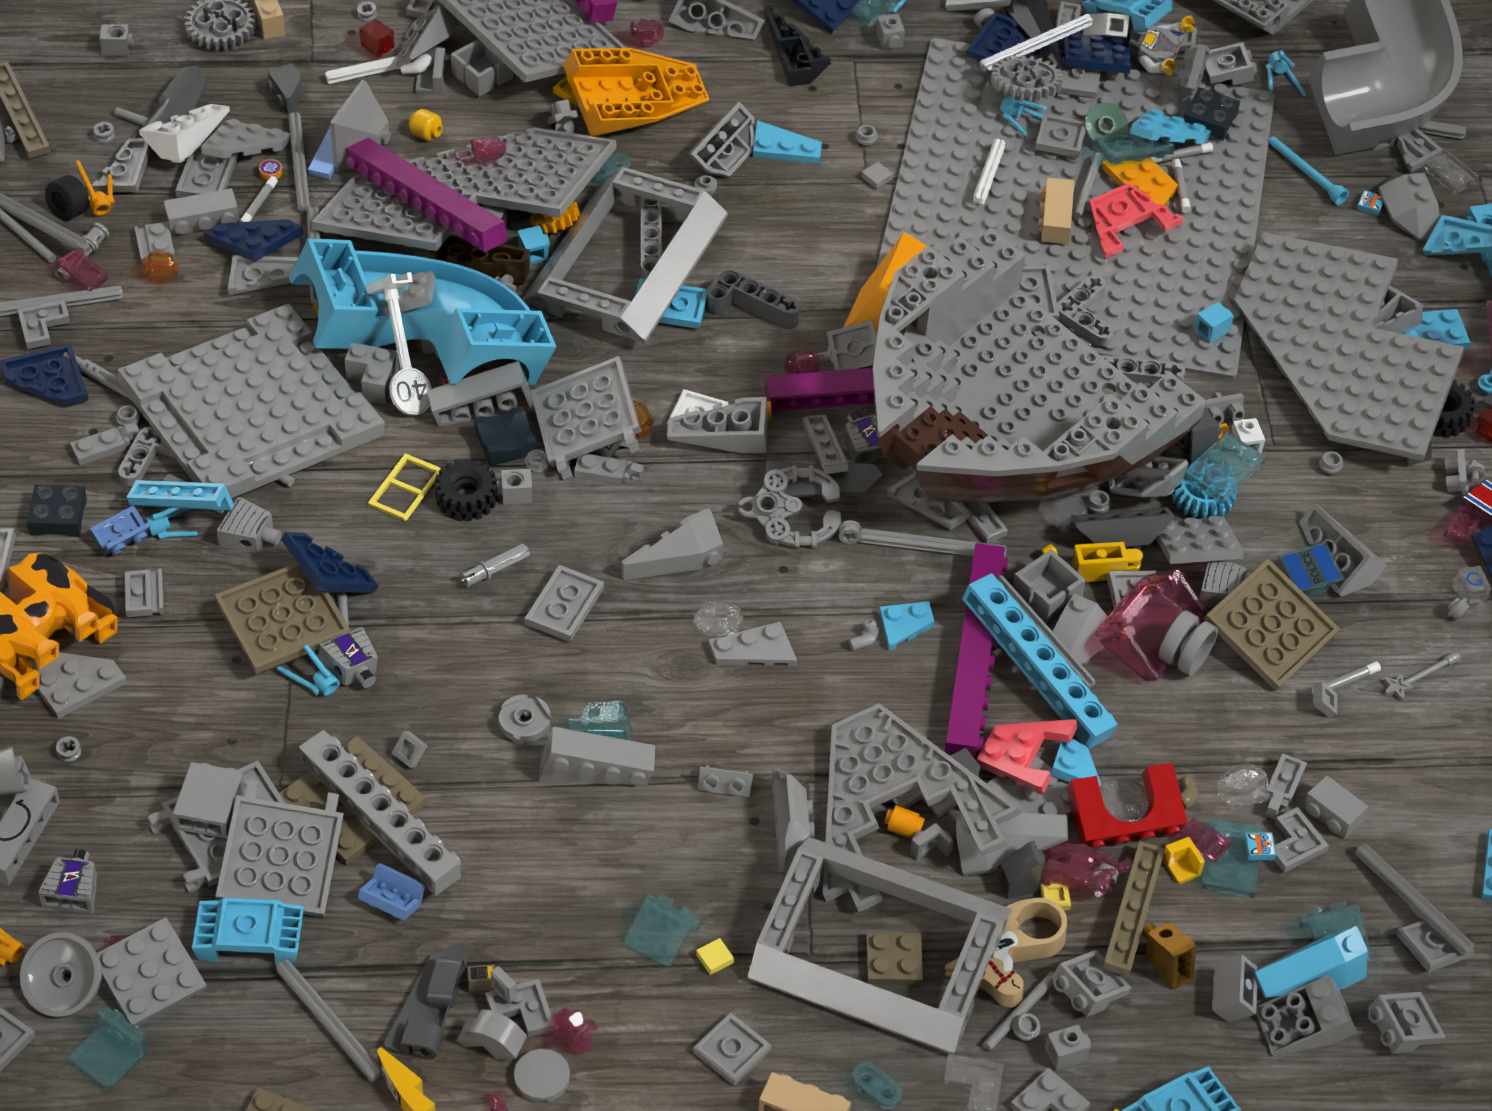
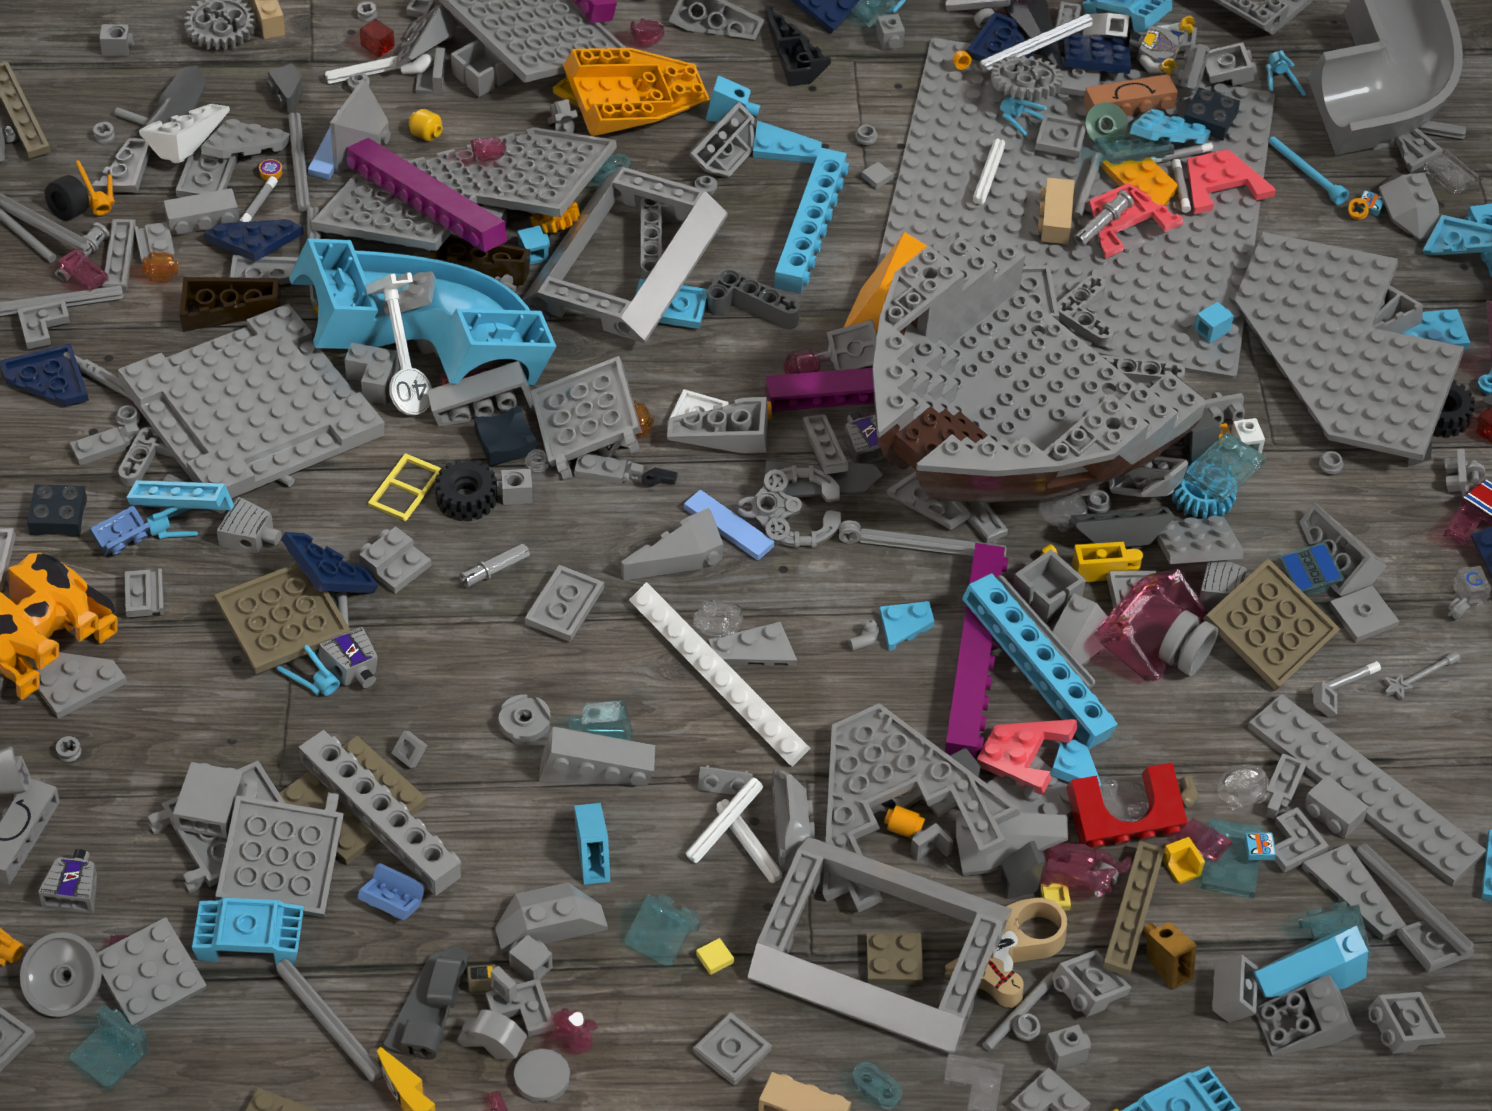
none -> light grey tile [102,219,136,292]
none -> dark brown wedge [179,277,281,332]
none -> light grey plate [348,73,370,91]
none -> light grey plate [359,526,431,594]
none -> light grey wedge [495,883,608,953]
none -> light grey brick [509,935,552,981]
none -> medium azure slope [574,803,610,885]
none -> white plate [629,582,811,767]
none -> black arm [642,467,678,487]
none -> light blue tile [684,490,775,561]
none -> white axle [686,777,763,863]
none -> medium azure torso [705,76,760,122]
none -> white axle [716,799,782,883]
none -> medium azure brick [774,148,849,294]
none -> light orange hinge [952,50,971,70]
none -> light grey pin [1074,190,1134,247]
none -> nougat brick [1083,74,1178,116]
none -> coral wing [1187,149,1276,215]
none -> light grey plate [1248,694,1486,886]
none -> light grey wing [1301,844,1407,941]
none -> light grey plate [1329,585,1399,643]
none -> light orange bush [1348,198,1369,220]

